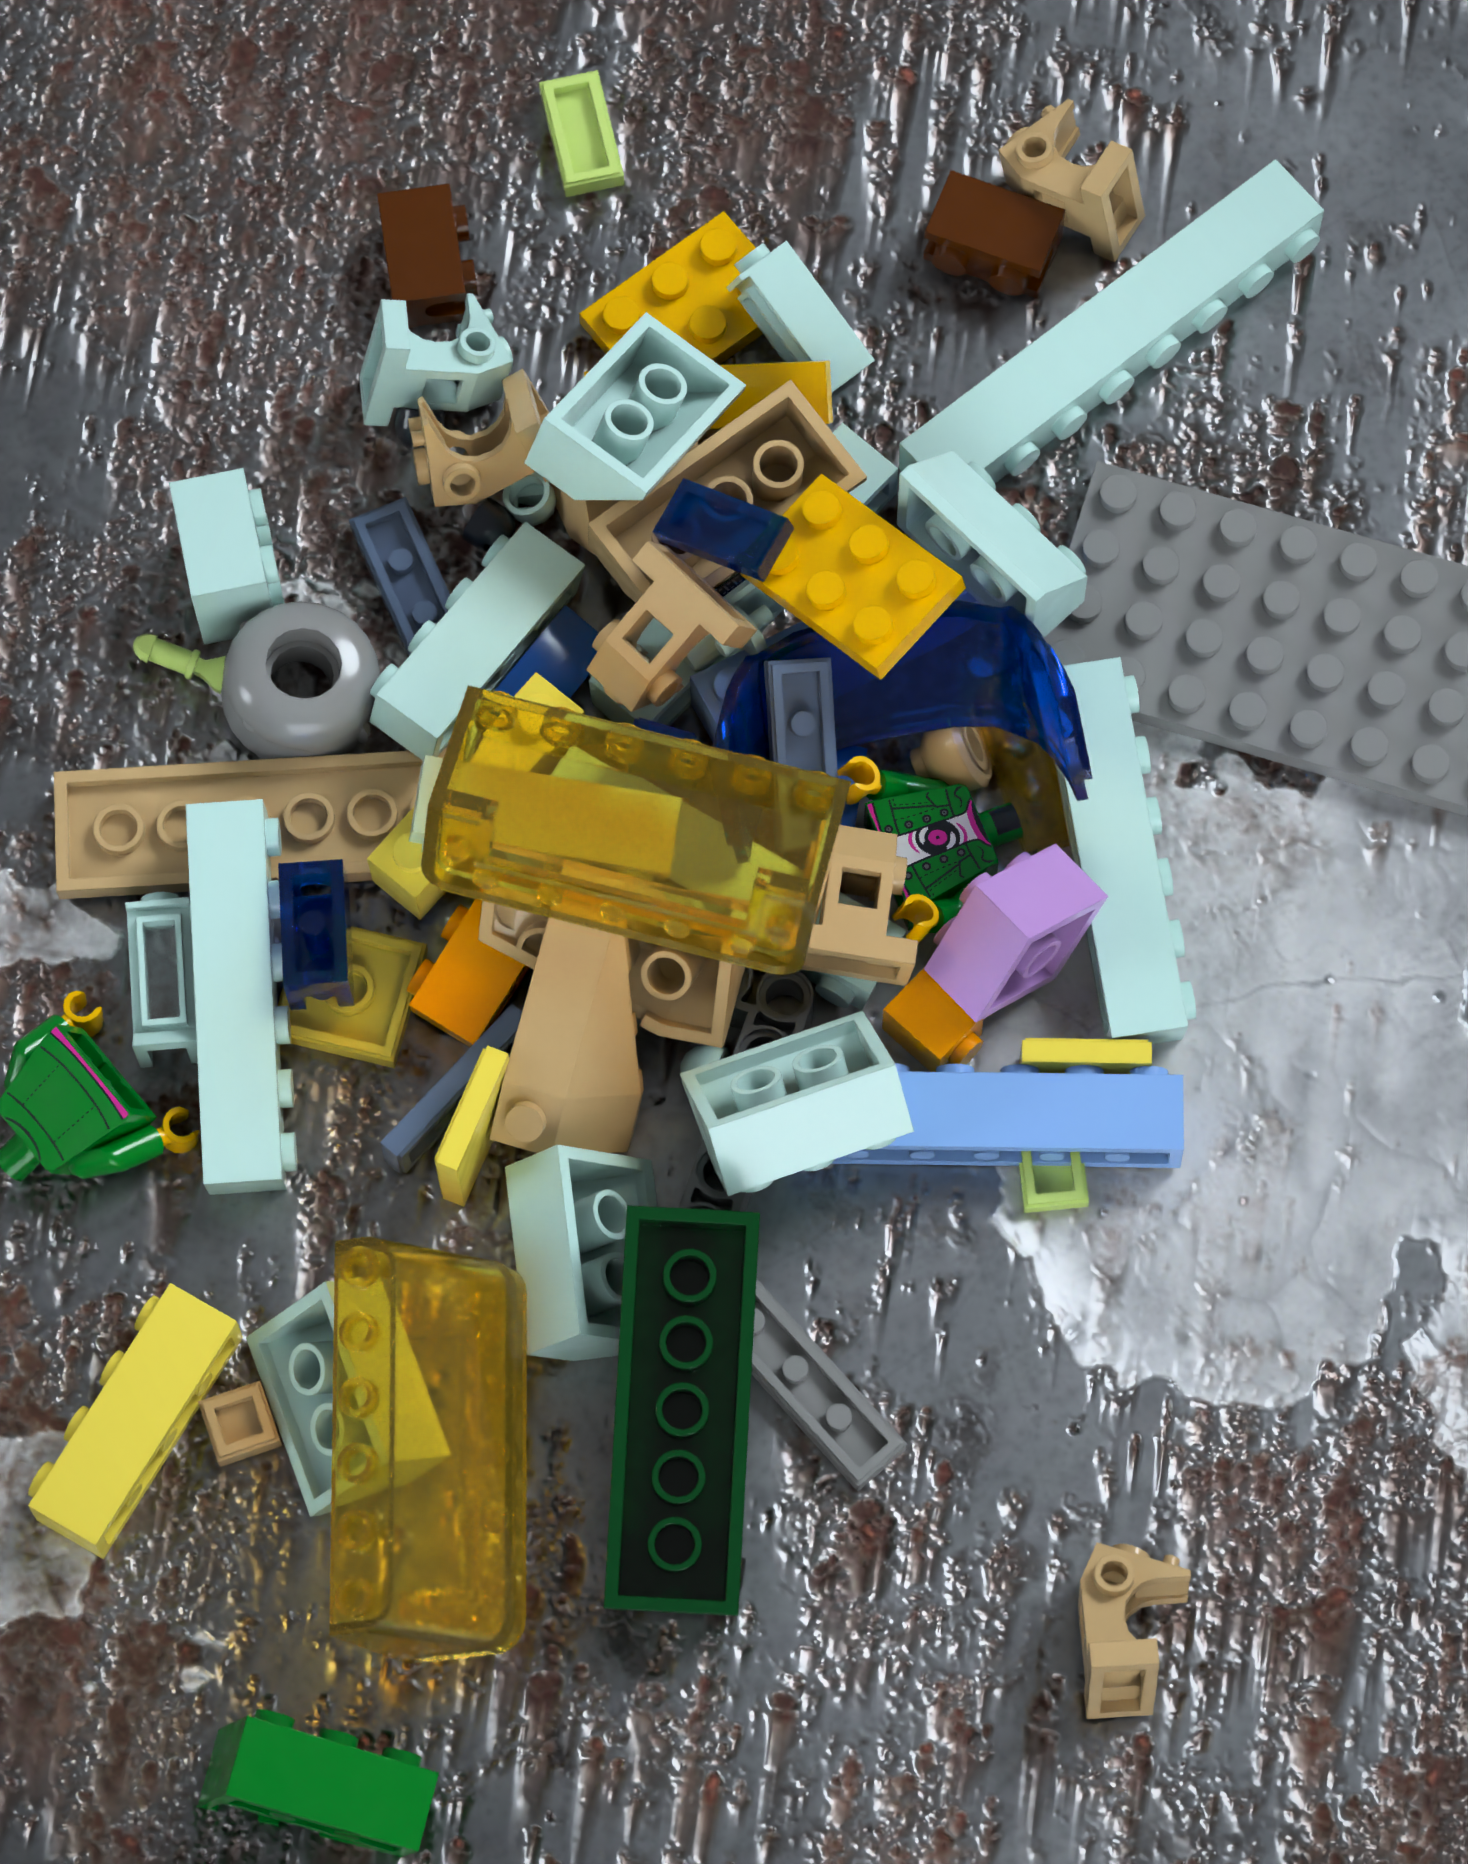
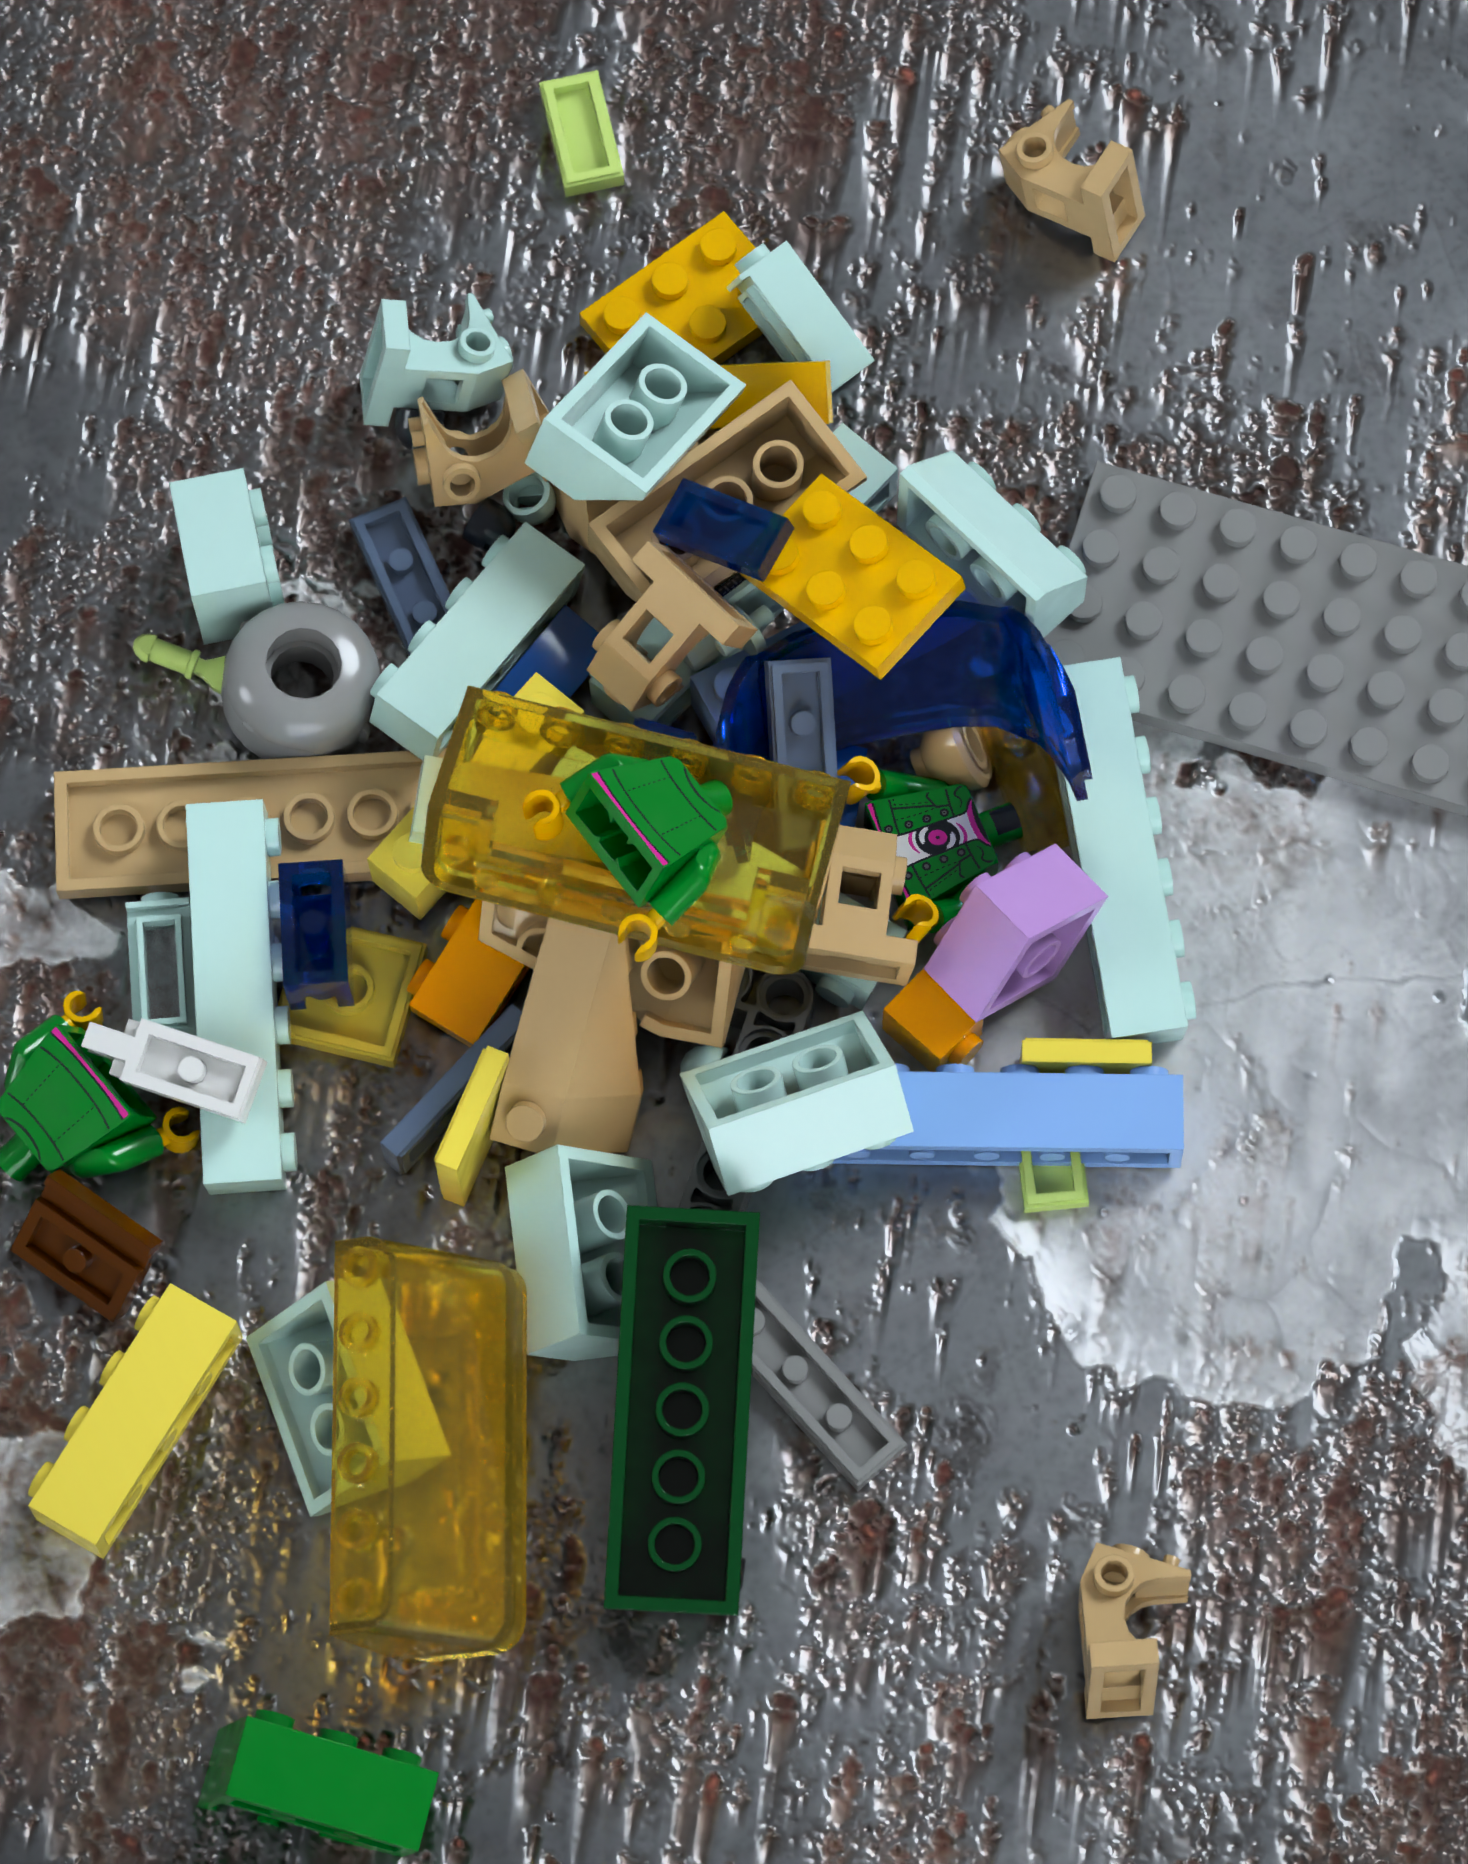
tan tile [198,1381,282,1467] -> none
reddish brown brick [377,183,478,328] -> none
light aqua brick [898,159,1324,483] -> none
reddish brown brick [923,170,1065,299] -> none
none -> reddish brown plate [10,1169,163,1322]
none -> white hinge [81,1018,267,1123]
none -> green torso [523,753,733,962]

